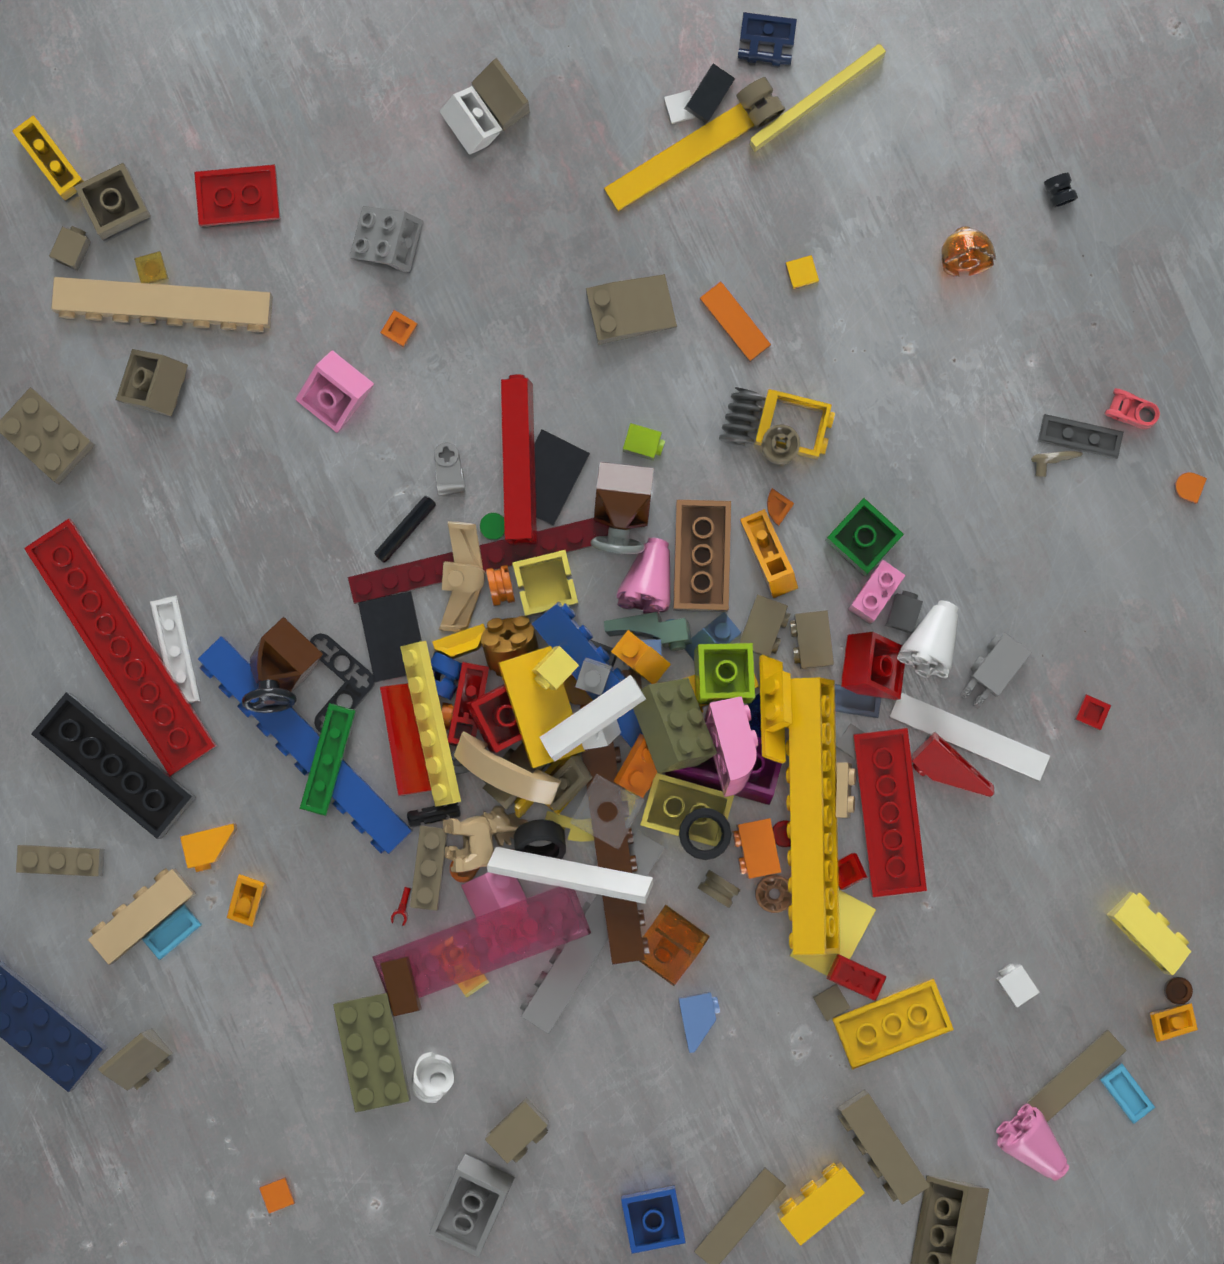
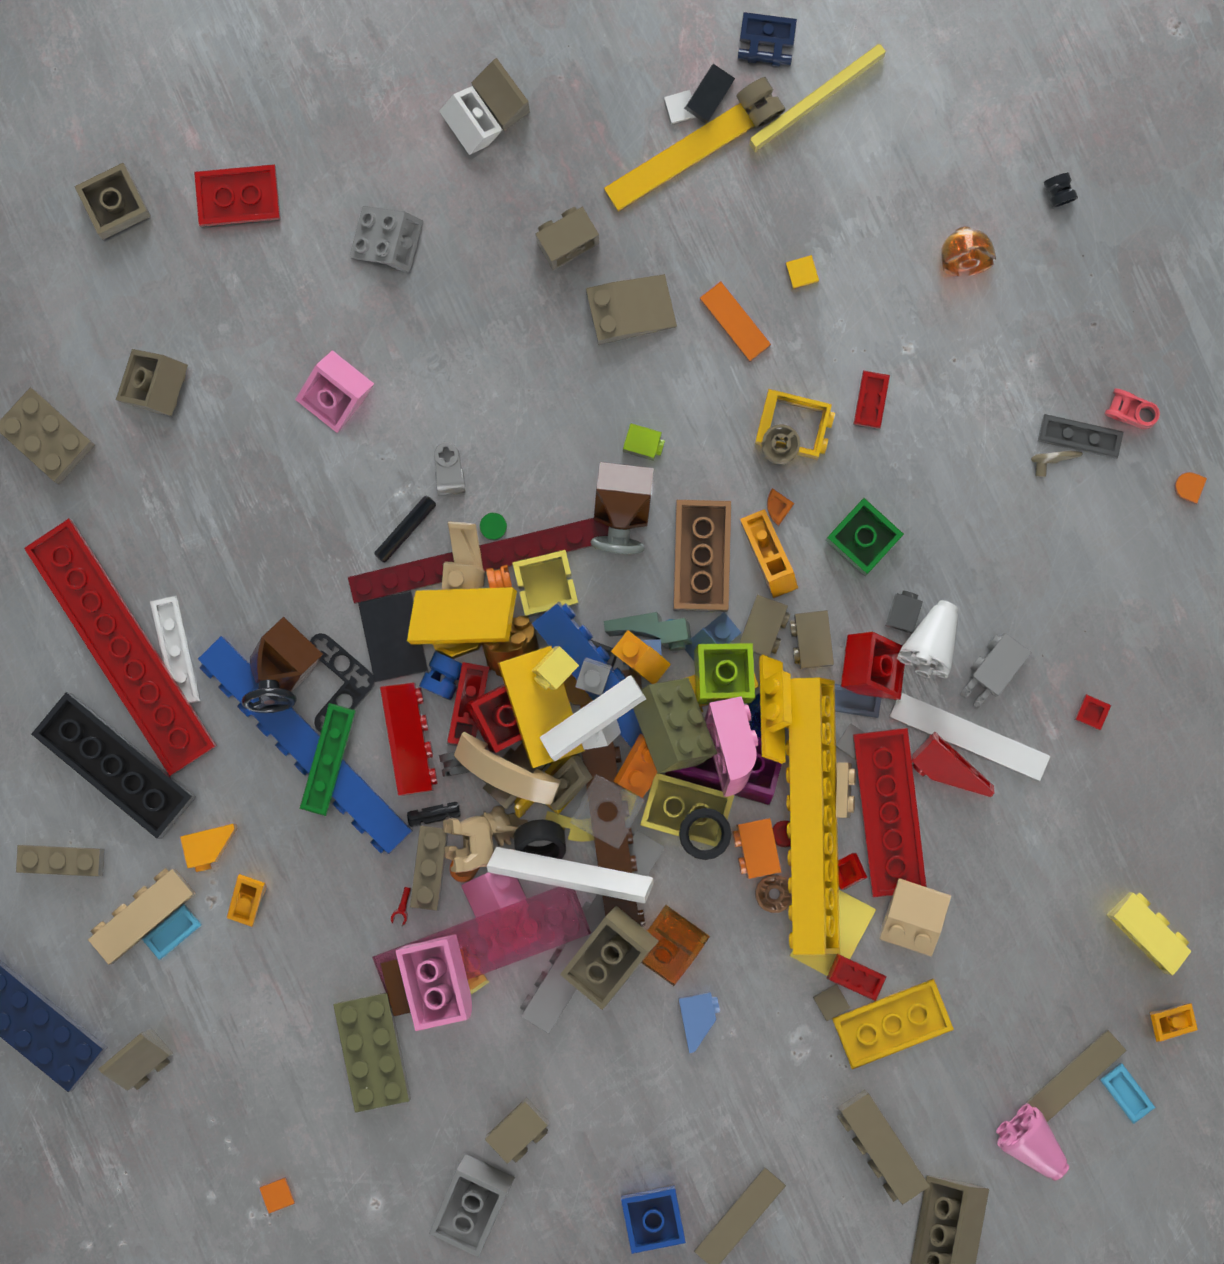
yellow brick [12,115,84,201] -> none
dark tan brick [49,226,91,271] -> none
tan brick [51,277,273,332] -> none
clear yellow plate [134,251,169,284] -> none
orange tile [380,310,418,347] -> none
light yellow plate [400,641,461,807] -> none
white hair [411,1052,454,1102] -> none
orange tile [441,702,453,730] -> none
red brick [501,374,537,544] -> none
black tile [534,429,590,526] -> none
bright pink cone [617,538,670,614] -> none
dark tan wheel [698,870,740,908] -> none
dark grey piece [719,387,766,447] -> none
yellow brick [777,1162,865,1246] -> none
bright pink window [848,560,906,624] -> none
white brick [996,963,1040,1008] -> none
reddish brown tile [1164,977,1193,1005] -> none
none -> bright pink brick [396,934,472,1031]
none -> yellow tile [407,587,517,644]
none -> dark tan brick [535,206,599,270]
none -> dark tan slope [560,906,659,1010]
none -> red plate [853,370,890,429]
none -> tan slope [880,879,951,956]

